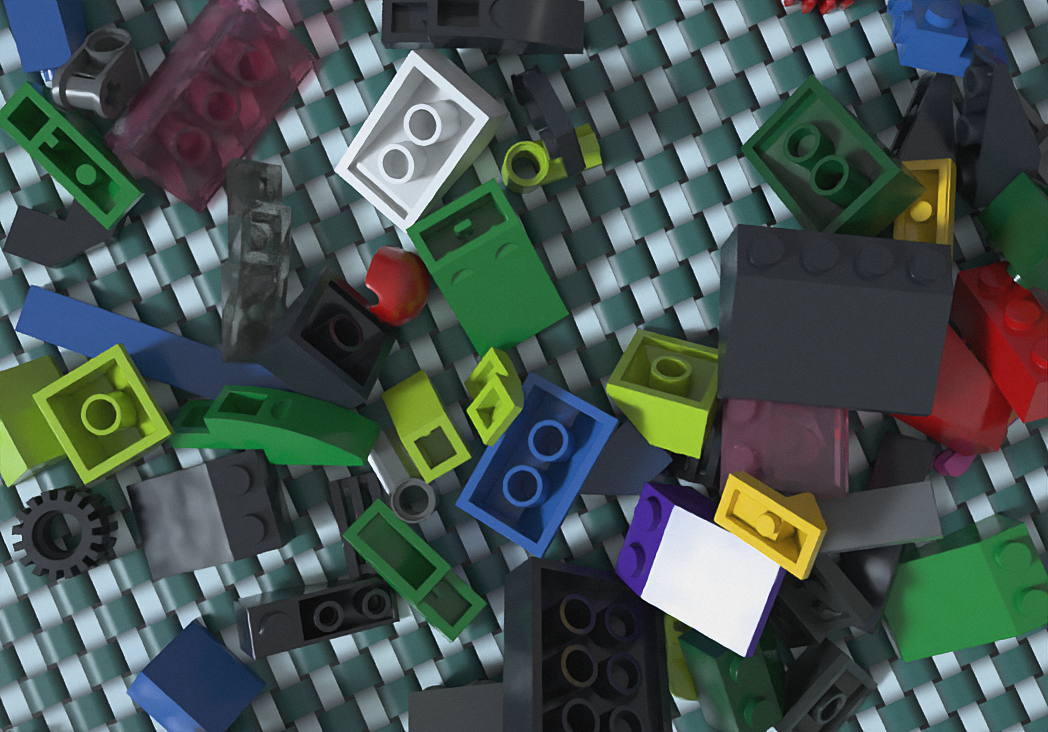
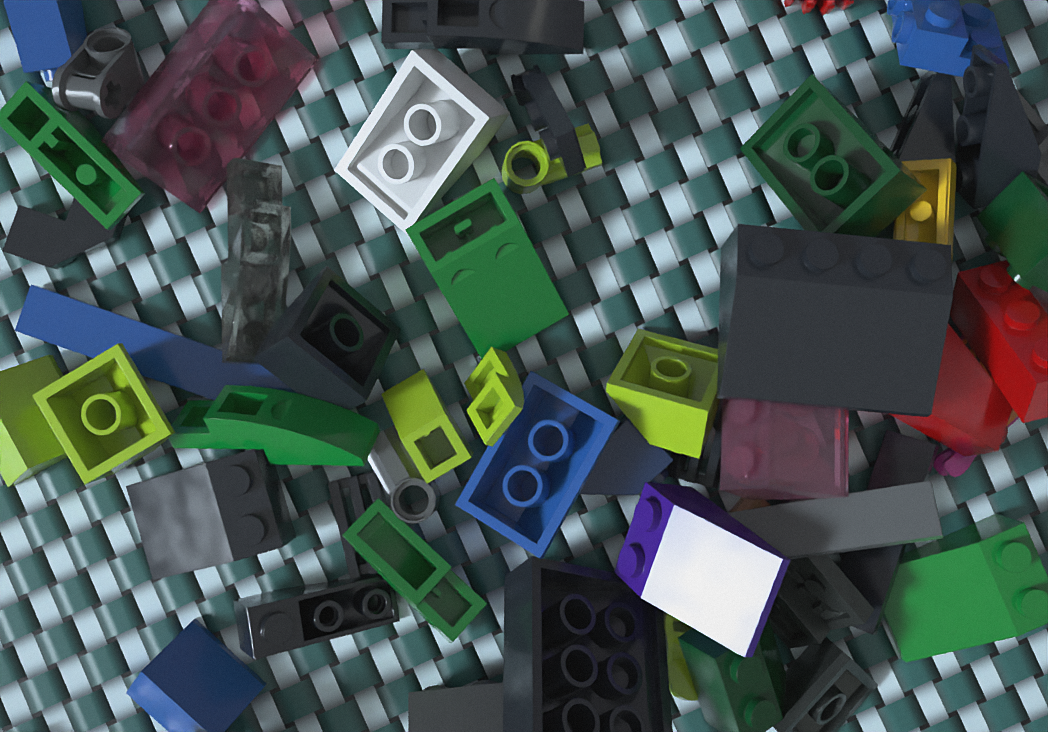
black tyre [12,486,118,581] -> none
red hair [365,245,430,327] -> none
yellow slope [713,471,827,580] -> none

